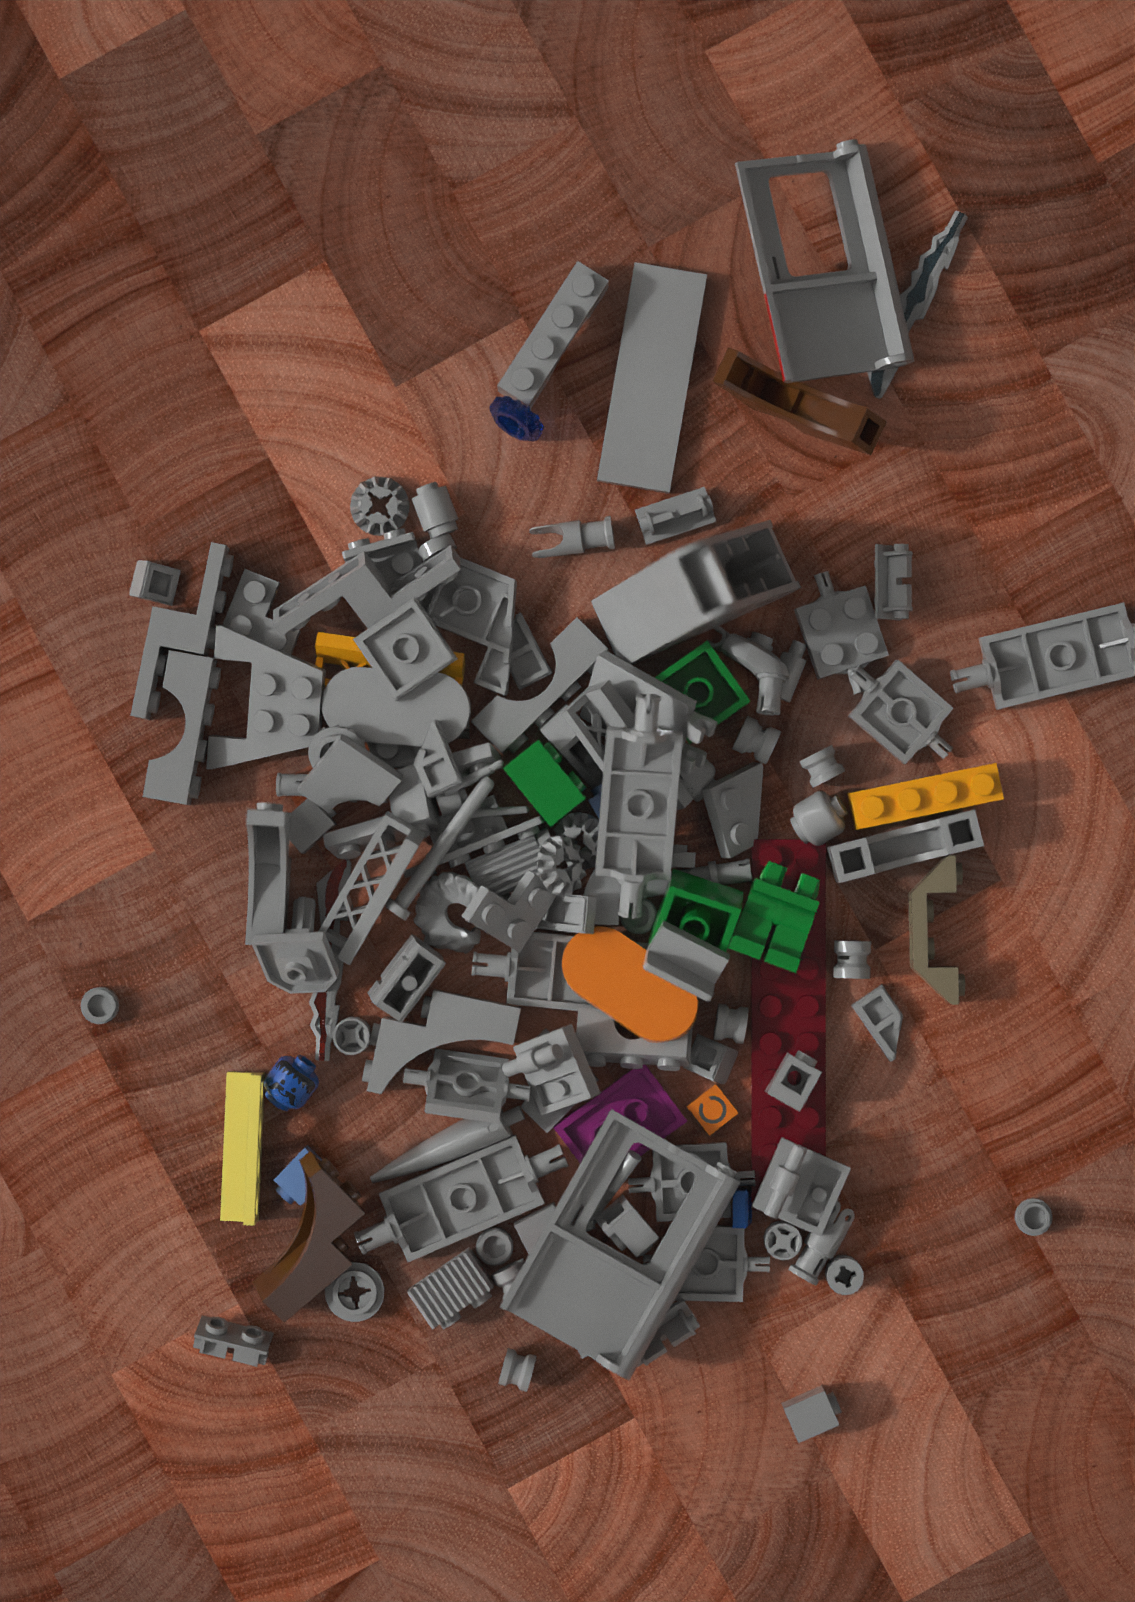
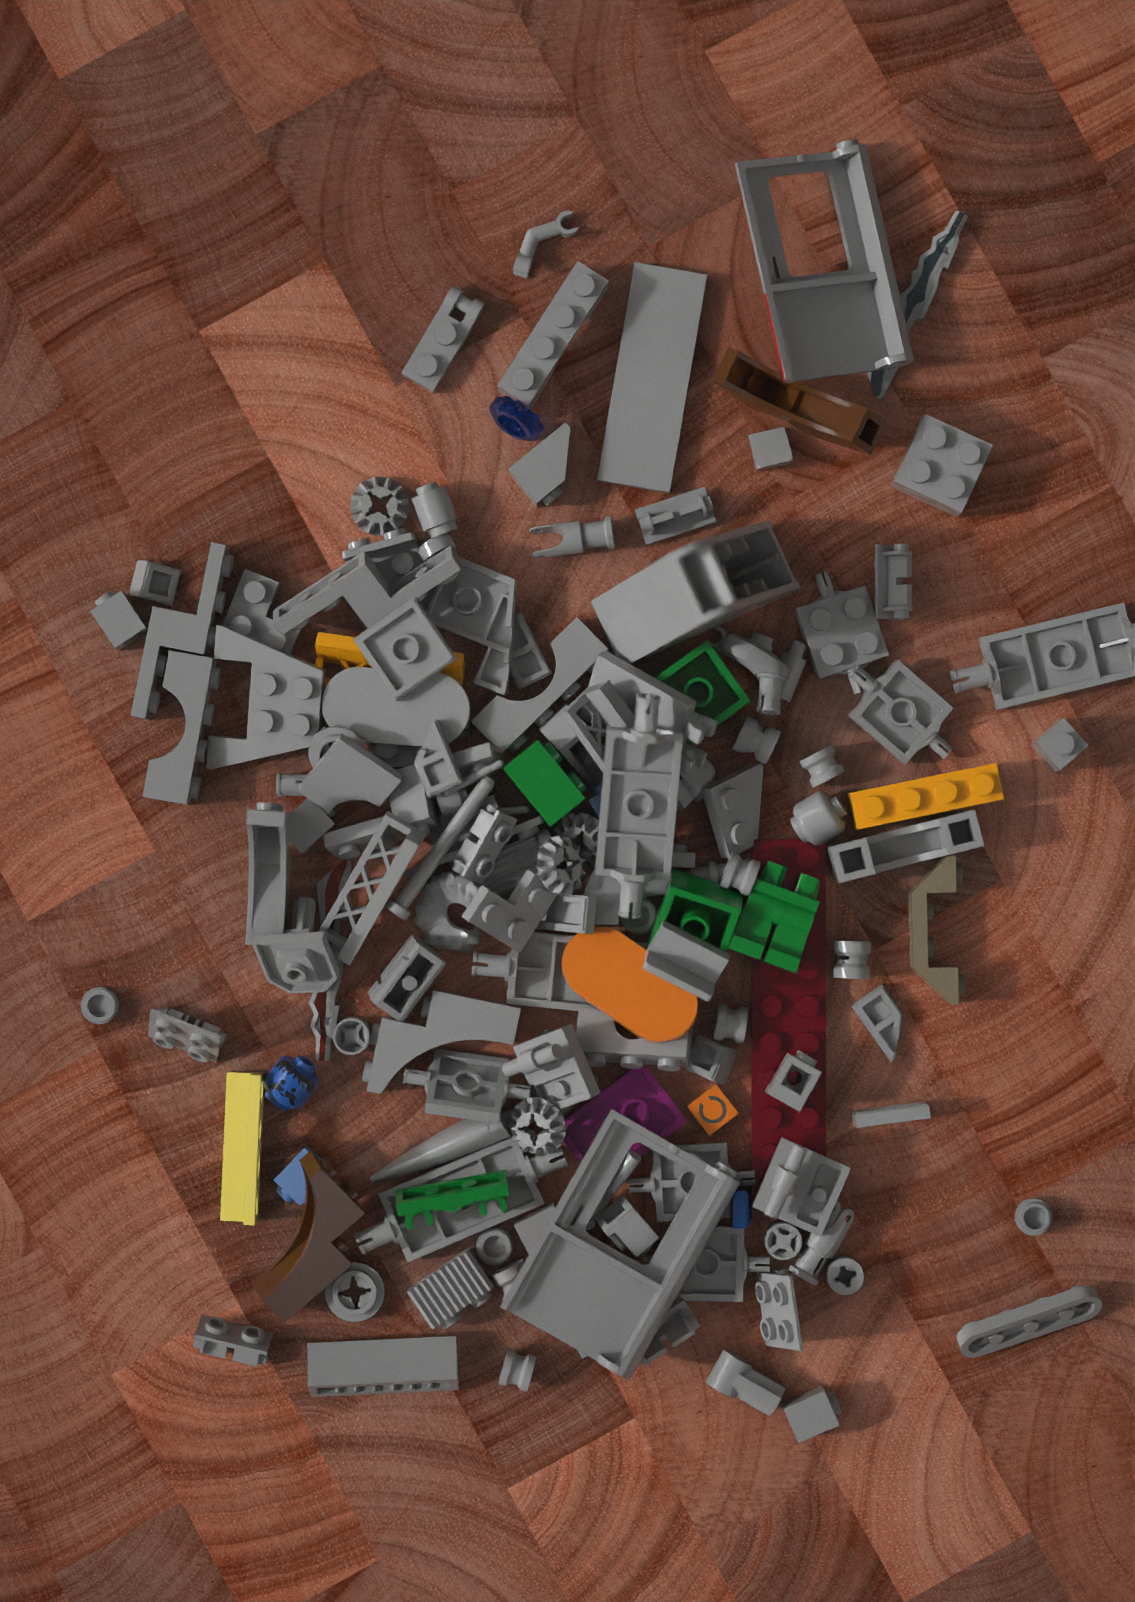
none -> light grey brick [90,590,148,650]
none -> light grey hinge [148,1006,227,1063]
none -> light grey brick [307,1336,459,1397]
none -> green plate [396,1169,509,1229]
none -> light grey plate [401,285,486,394]
none -> light grey hinge [453,804,518,885]
none -> light grey gear [507,1097,566,1157]
none -> light grey slope [508,422,570,508]
none -> light grey arm [513,211,579,279]
none -> light grey piece [705,1349,786,1416]
none -> light grey wheel [720,851,760,897]
none -> light grey slope [748,427,794,471]
none -> light grey hinge [755,1269,803,1351]
none -> light grey tile [852,1101,931,1128]
none -> light grey brick [890,414,993,517]
none -> light grey plate [956,1285,1102,1358]
none -> light grey brick [1030,718,1089,772]

